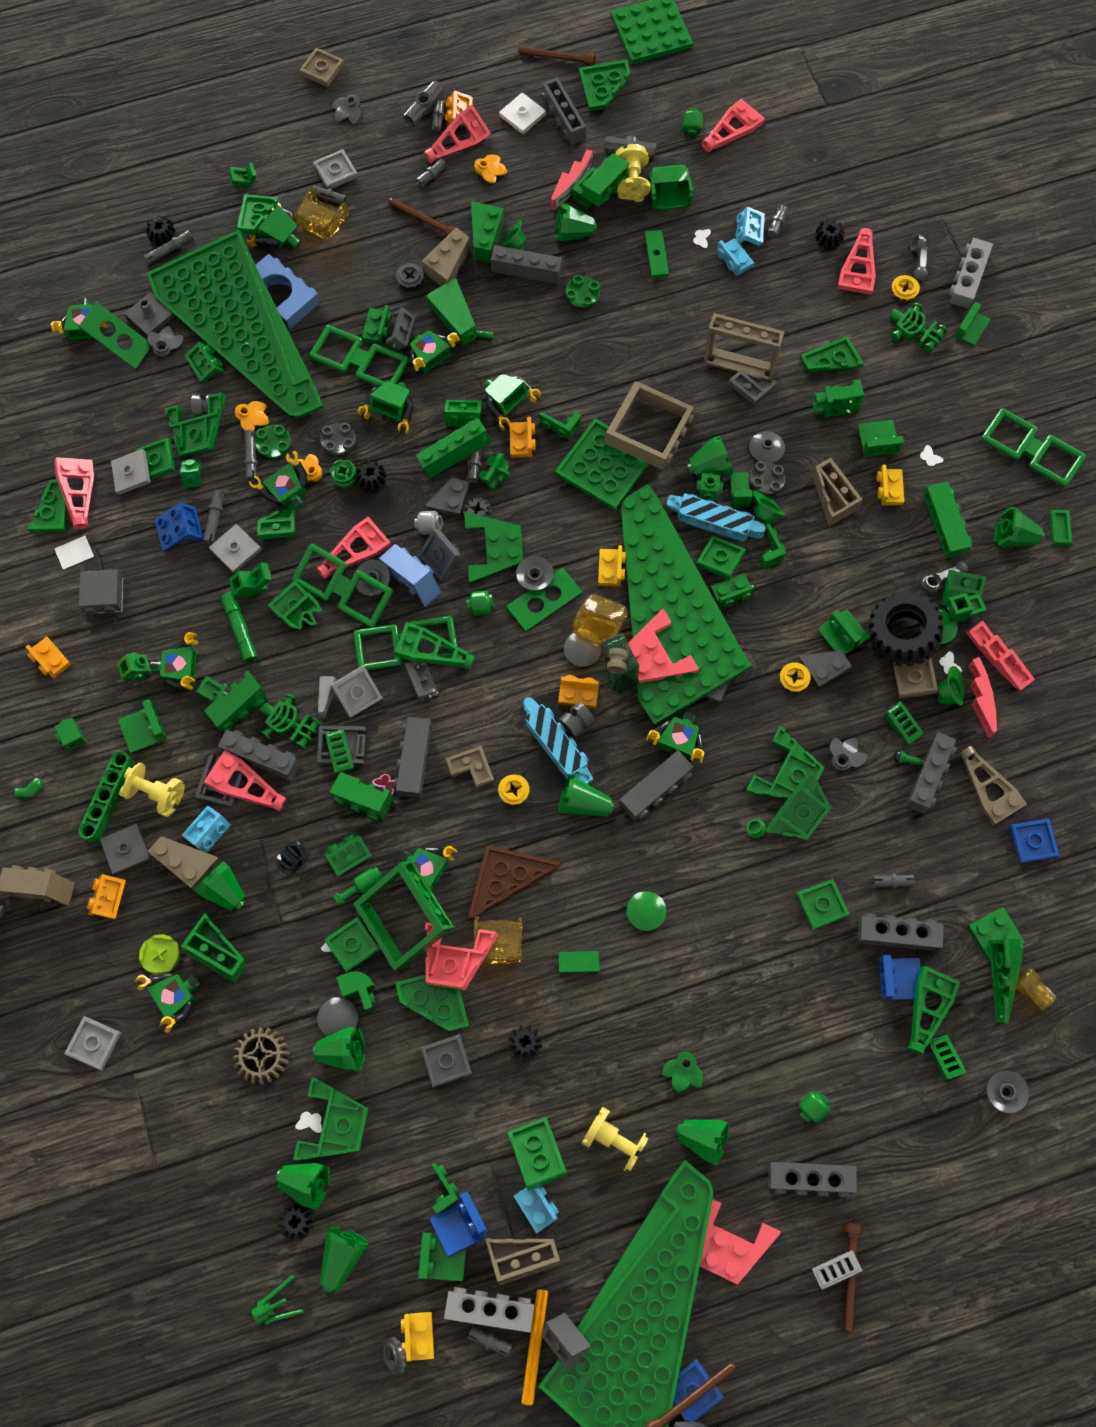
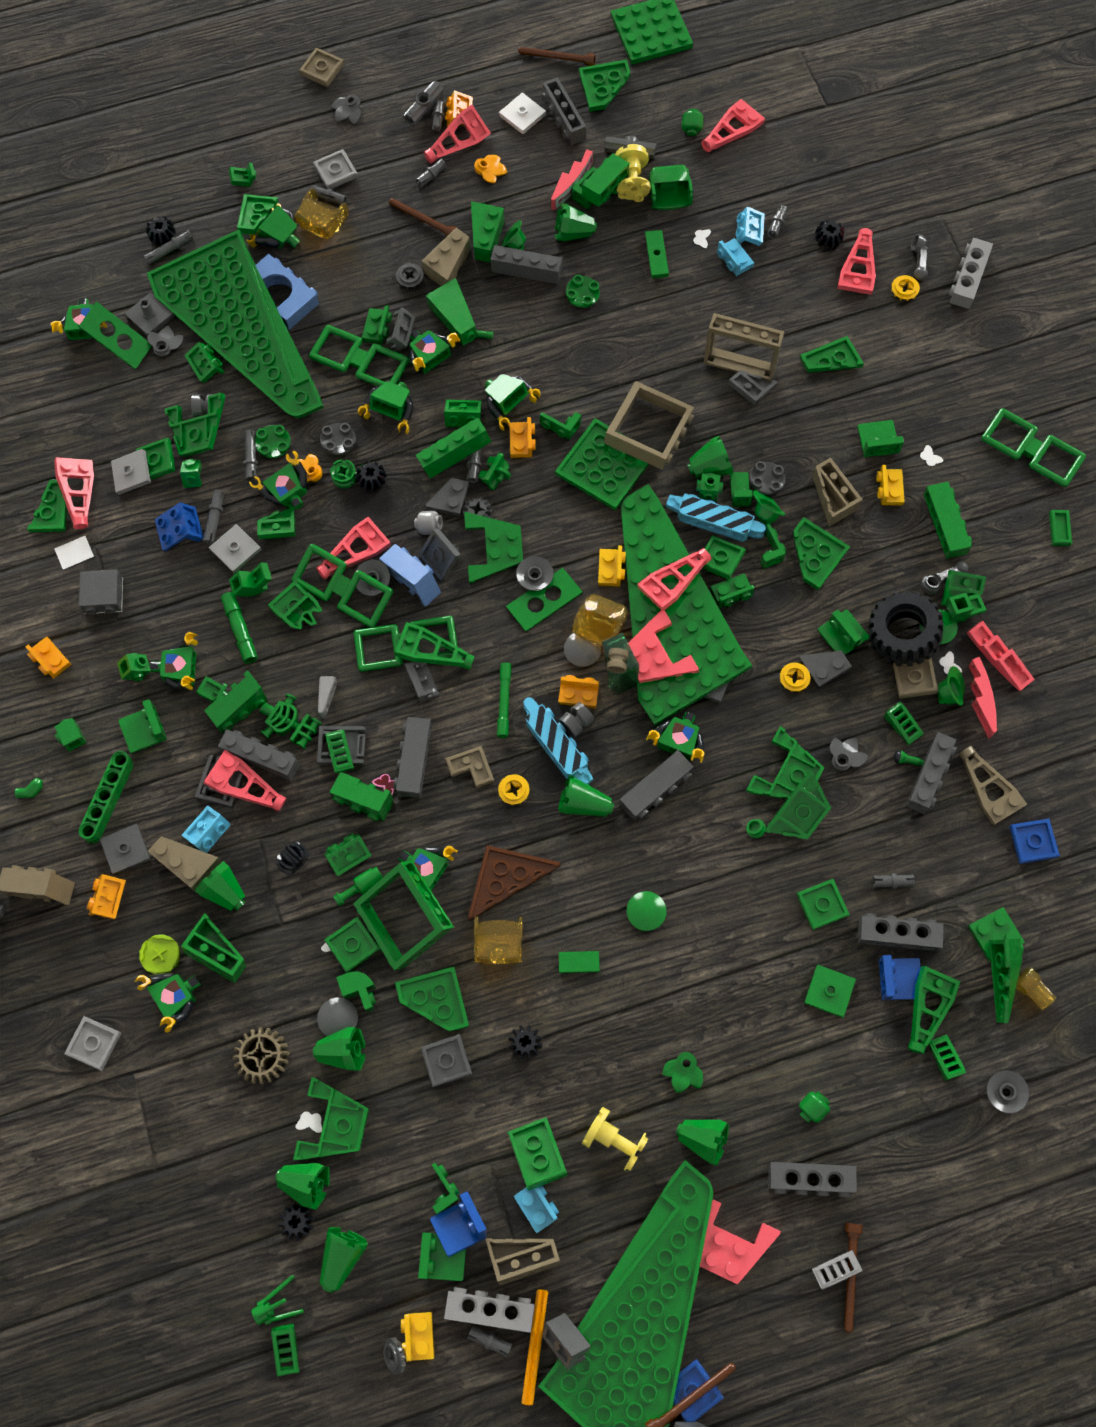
light yellow piece [119,763,185,817] -> none
light orange plate [235,401,269,434] -> none
light grey plate [330,665,383,718] -> none
coral wing [425,922,498,990] -> none
green head [466,590,495,616] -> none
dark grey dish [749,431,785,463] -> none
green hips [812,379,864,419] -> none
green piece [890,303,948,353] -> none
green panel [955,302,990,347] -> none
green cone [994,507,1044,548] -> none
none -> green slope [271,1324,299,1377]
none -> green piece [497,663,512,738]
none -> coral plate [638,548,711,611]
none -> green plate [793,517,850,591]
none -> green plate [804,965,856,1018]

